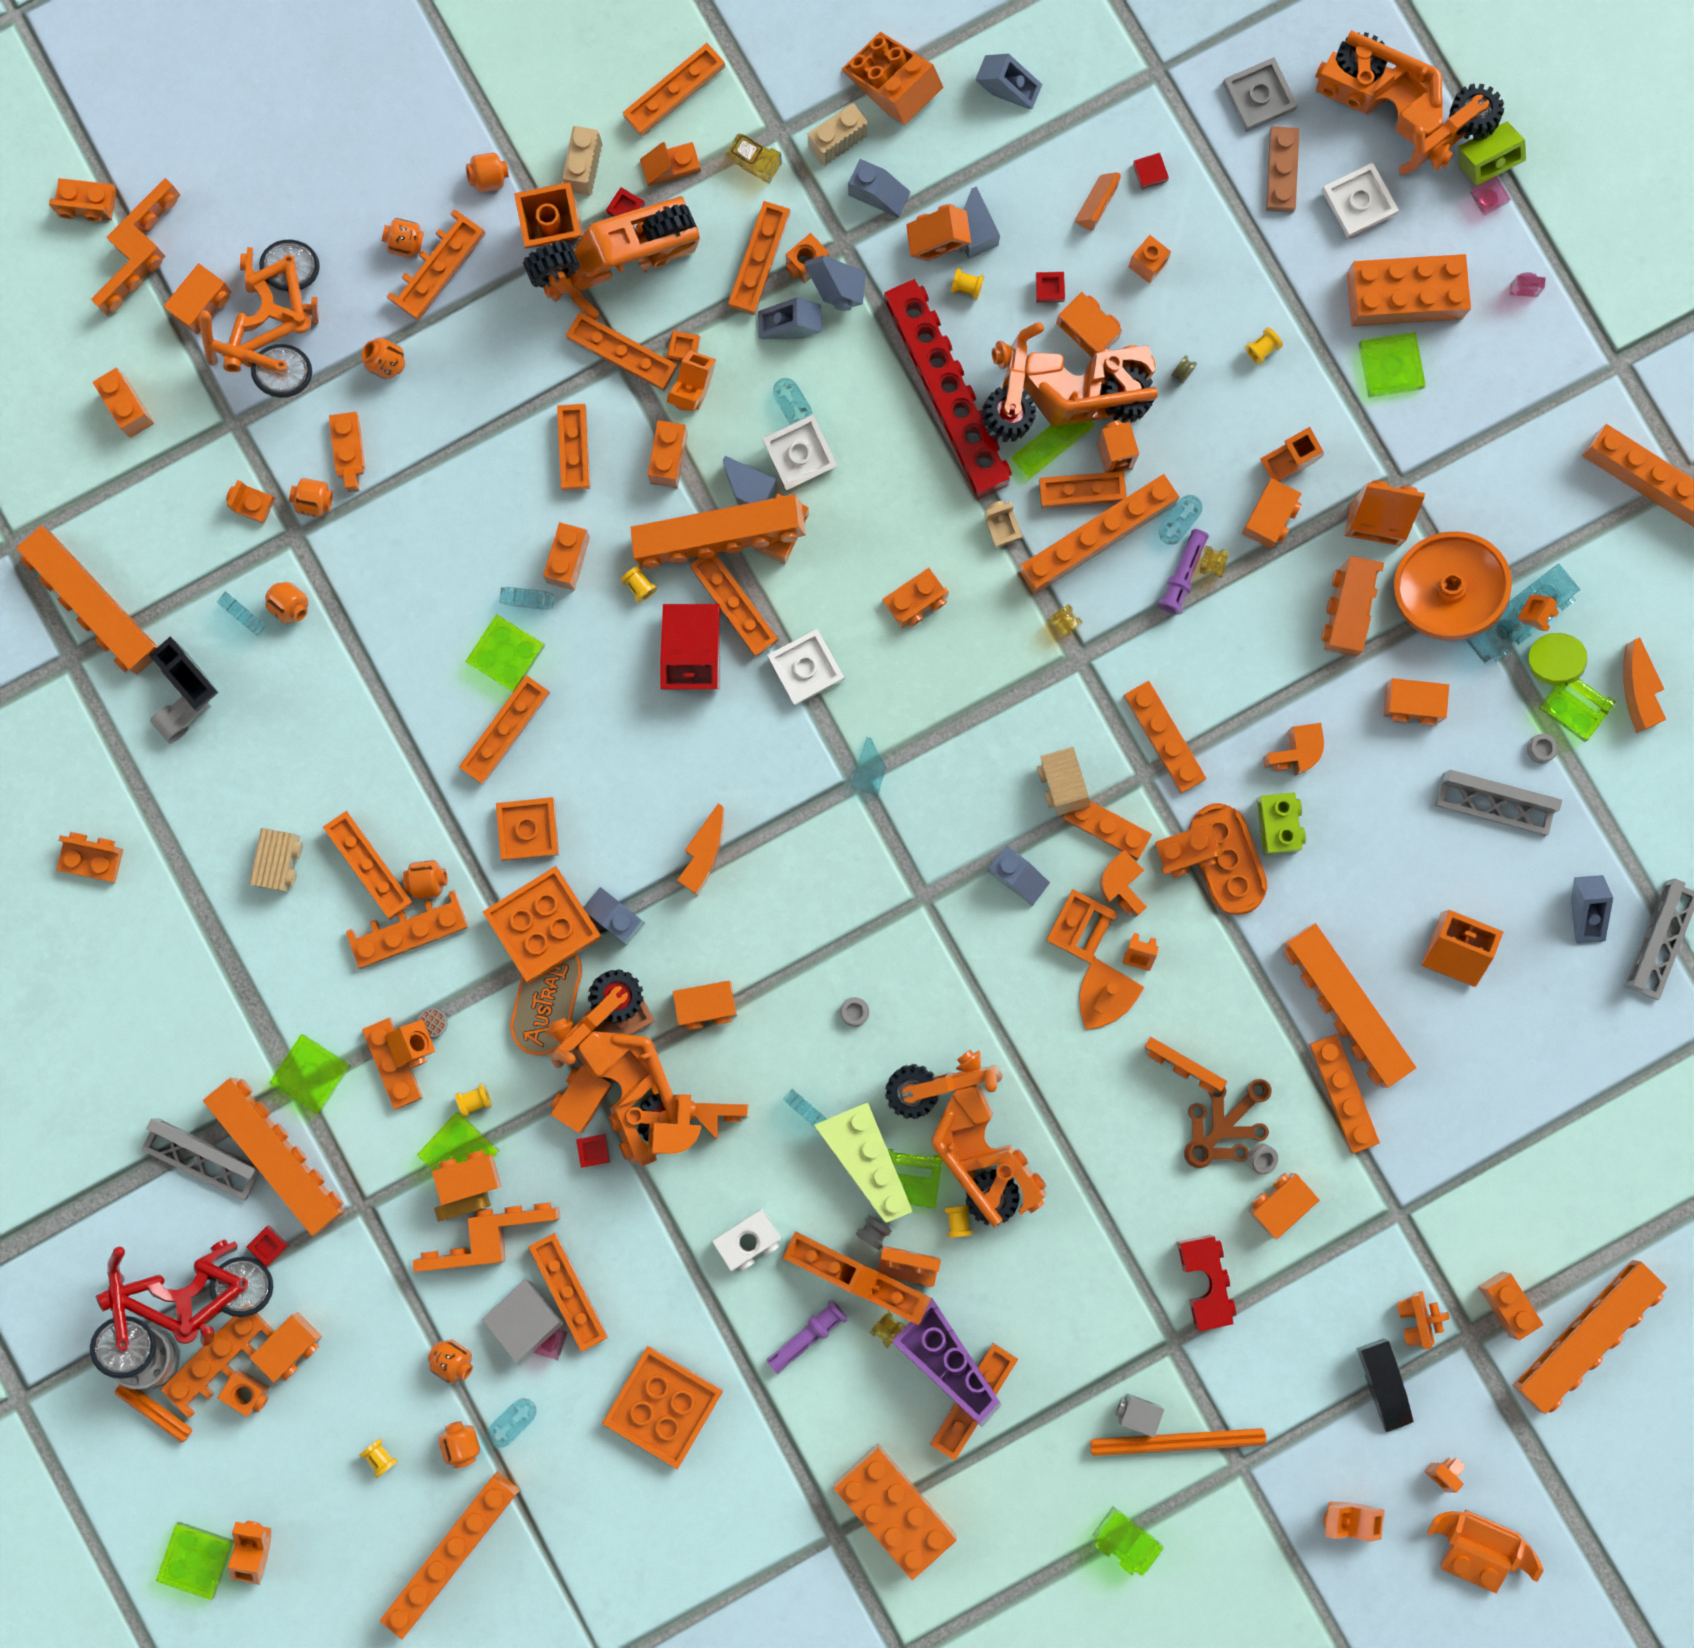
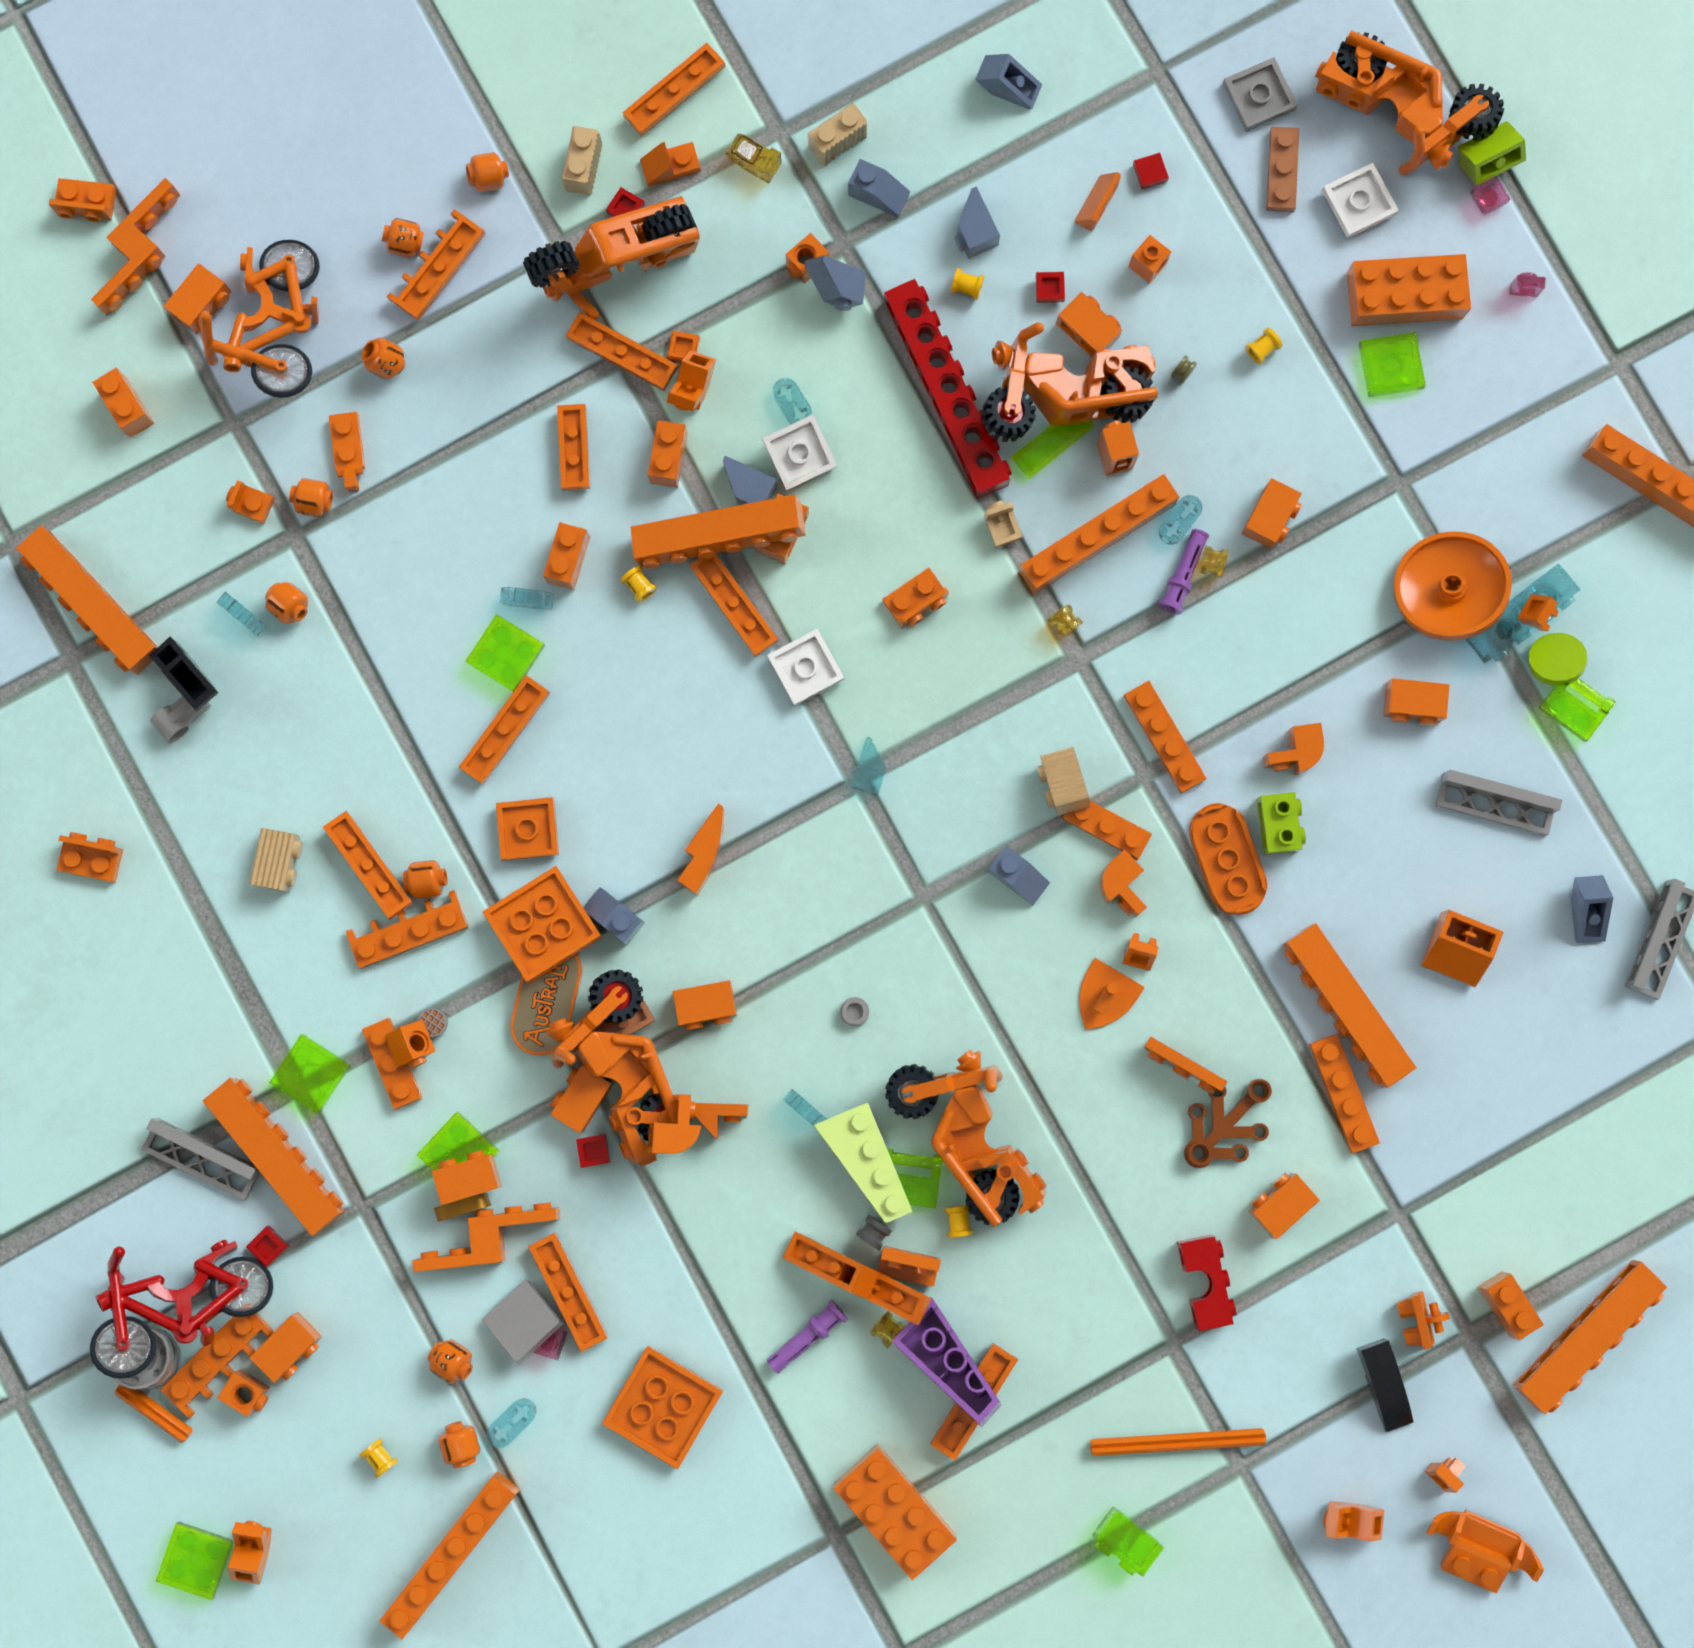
yellow bush [455,1083,492,1118] -> none
orange slope [514,182,584,249] -> none
red slope [660,604,720,690] -> none
white brick [712,1208,782,1272] -> none
orange plate [728,201,790,315] -> none
sand blue slope [758,297,822,339] -> none
orange slope [842,32,944,125] -> none
orange brick [906,204,971,261] -> none
orange plate [1039,471,1126,508] -> none
orange plate [1046,889,1118,965] -> none
light grey brick [1116,1393,1164,1438] -> none
orange bracket [1155,823,1222,878] -> none
light grey tile [1247,1143,1278,1174] -> none
orange brick [1260,427,1324,481] -> none
orange wedge [1321,556,1384,657] -> none
orange slope [1345,480,1425,546] -> none
light grey tile [1527,734,1558,763] -> none
orange slope [1623,637,1667,733] -> none

